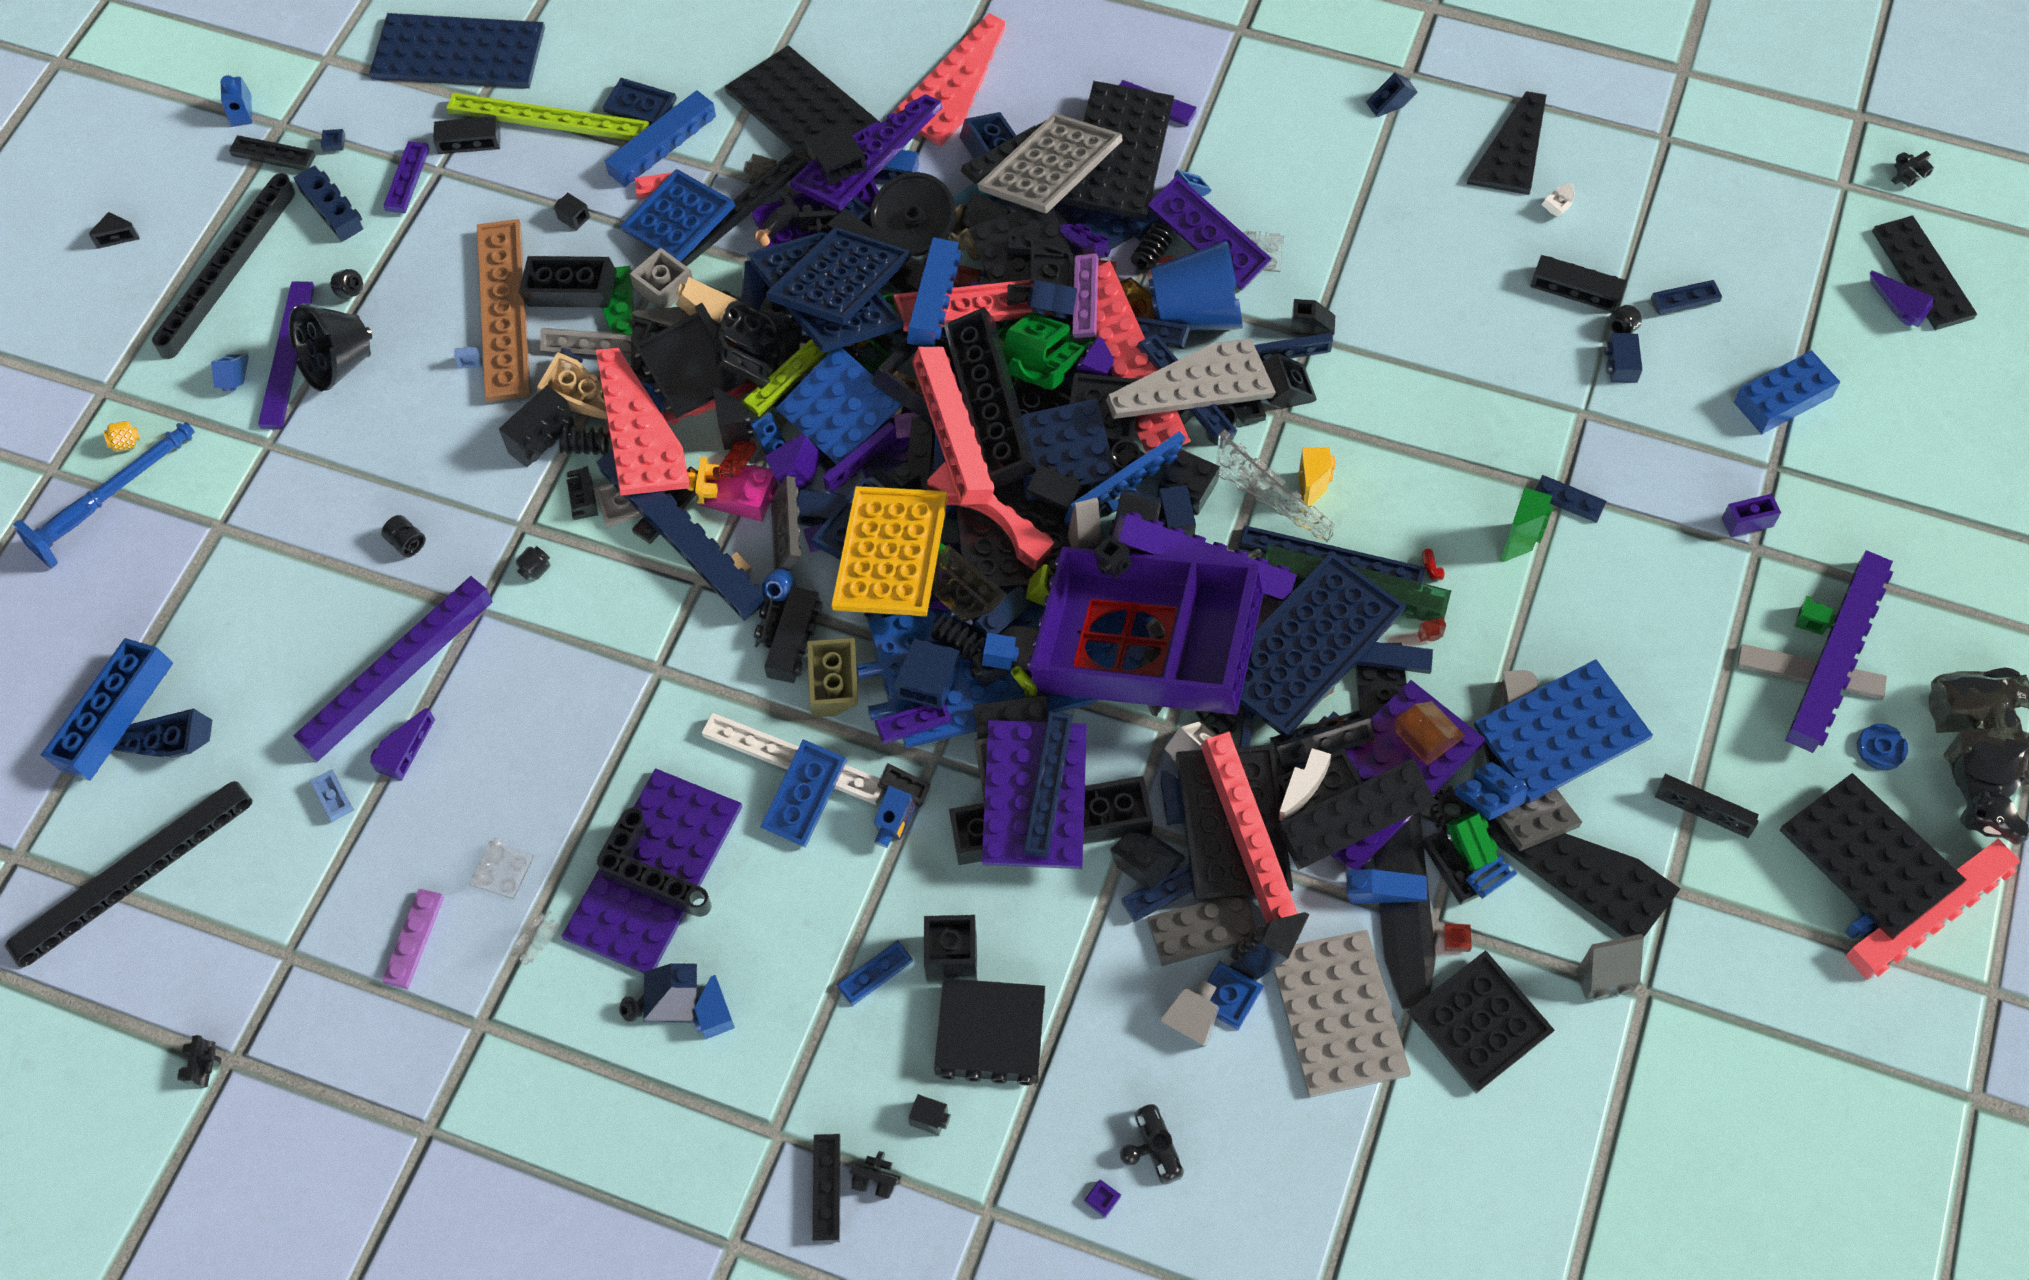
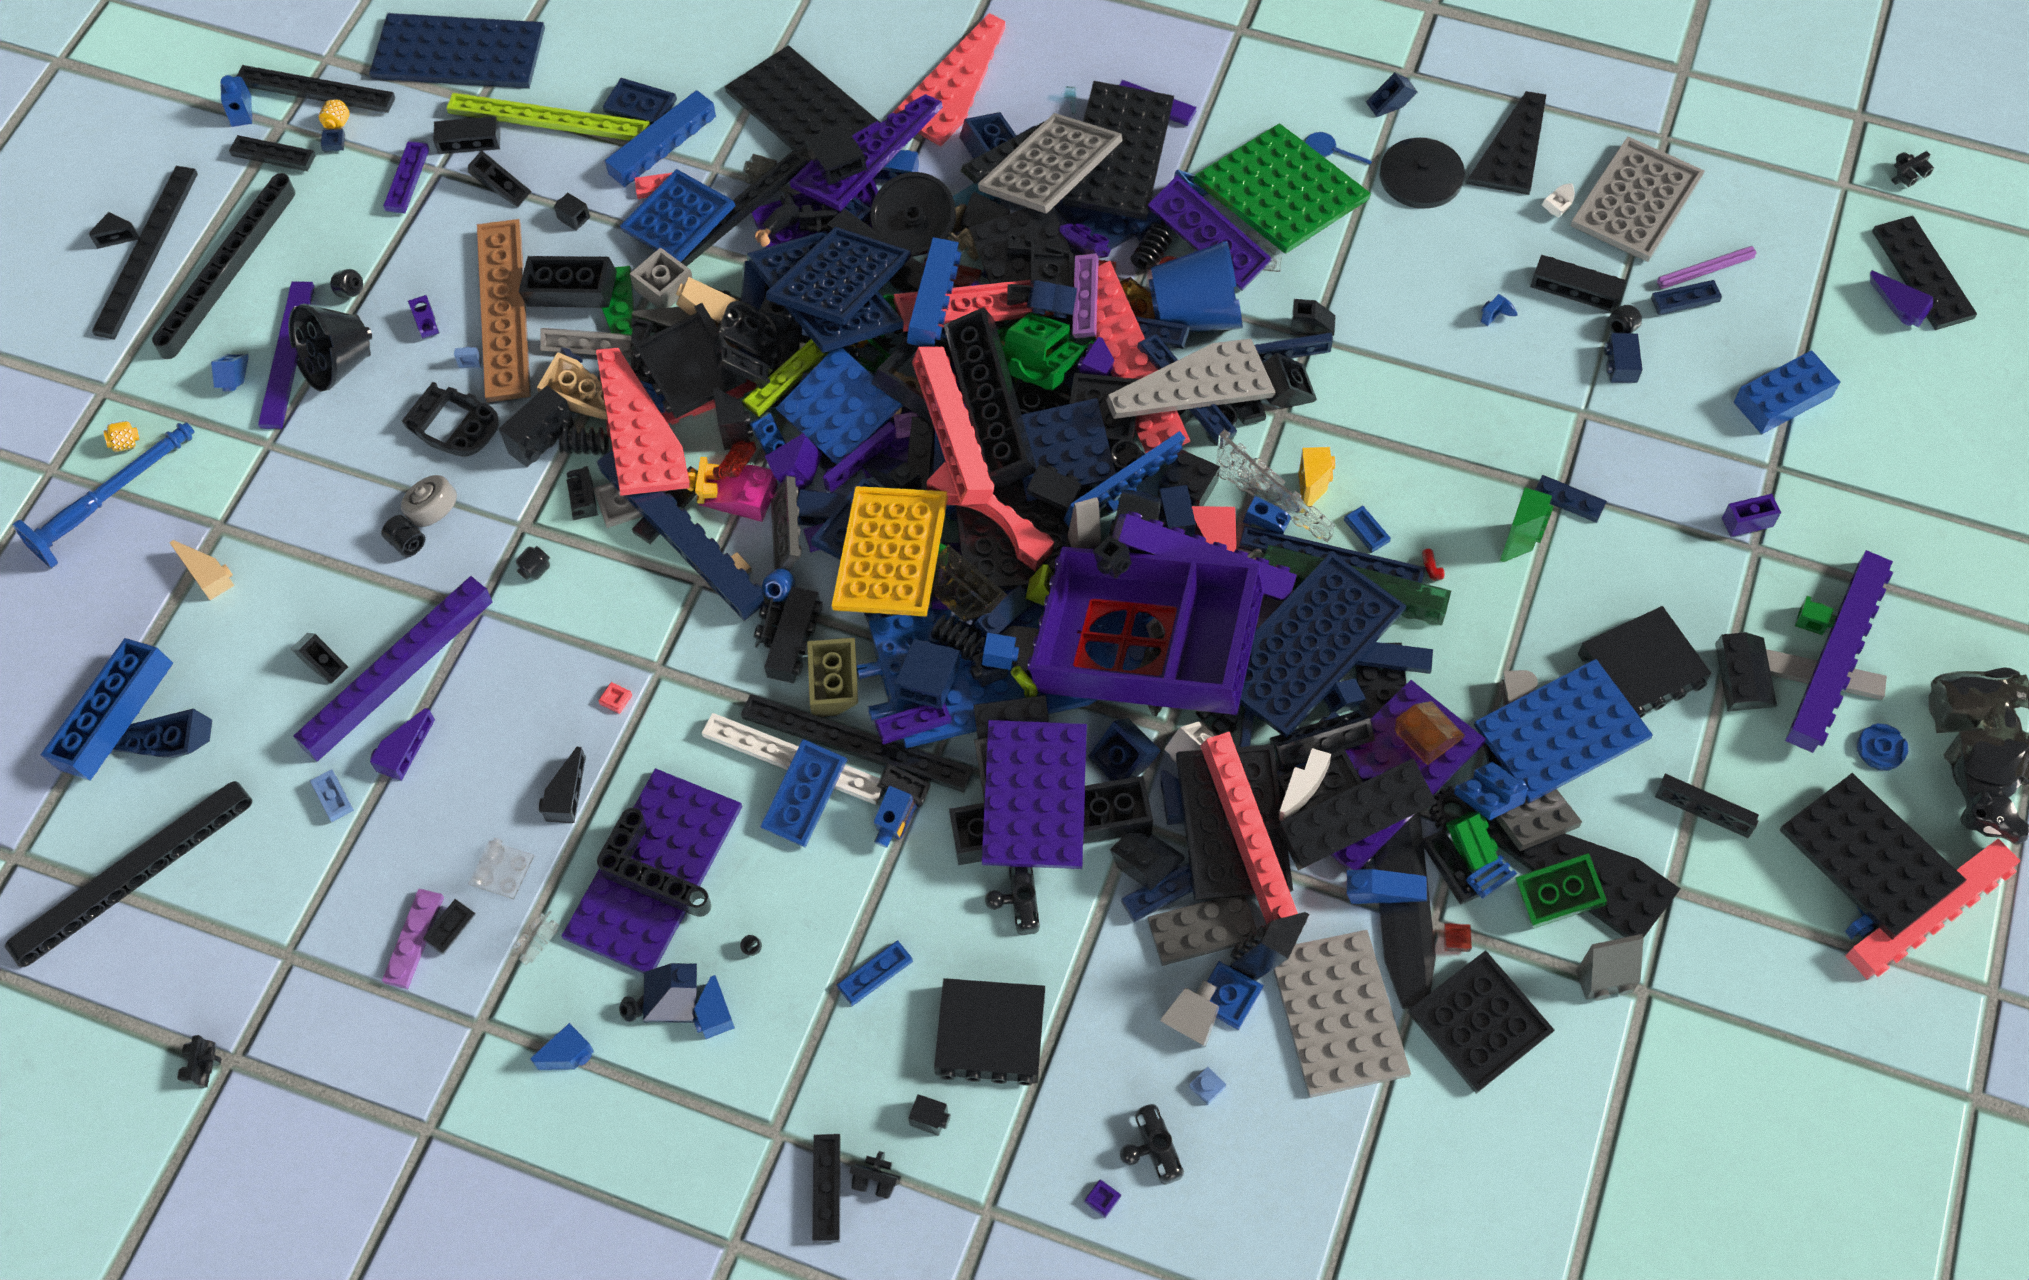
dark blue brick [293,165,364,242] -> none
black brick [924,915,977,982] -> none
dark blue tile [1023,711,1073,858] -> none
clear red plate [1418,618,1446,642] -> none
none -> black plate [92,165,198,339]
none -> tan slope [169,540,234,600]
none -> black plate [236,65,396,113]
none -> black slope [291,633,348,684]
none -> yellow head [318,100,350,130]
none -> light grey wheel [401,475,457,527]
none -> black slope [402,382,499,457]
none -> dark purple leg [408,295,439,339]
none -> black plate [423,899,475,955]
none -> black slope [468,150,532,207]
none -> blue slope [530,1023,594,1070]
none -> black slope [539,747,586,823]
none -> coral tile [598,682,632,714]
none -> black hinge [740,935,762,956]
none -> black plate [741,694,973,793]
none -> black piece [985,866,1040,935]
none -> clear light blue hand [1064,86,1076,114]
none -> dark blue slope [1088,718,1161,781]
none -> medium blue plate [1189,1066,1227,1105]
none -> coral slope [1192,506,1236,552]
none -> green plate [1193,123,1371,254]
none -> blue leg [1243,496,1291,534]
none -> blue piece [1305,132,1372,164]
none -> dark blue brick [1324,678,1366,714]
none -> blue tile [1344,506,1391,553]
none -> black dish [1379,137,1465,209]
none -> blue plate [1481,294,1518,326]
none -> green brick [1515,853,1607,929]
none -> light grey plate [1570,136,1705,262]
none -> black panel [1578,606,1711,718]
none -> medium lavender axle [1657,246,1756,289]
none -> black slope [1715,632,1777,711]

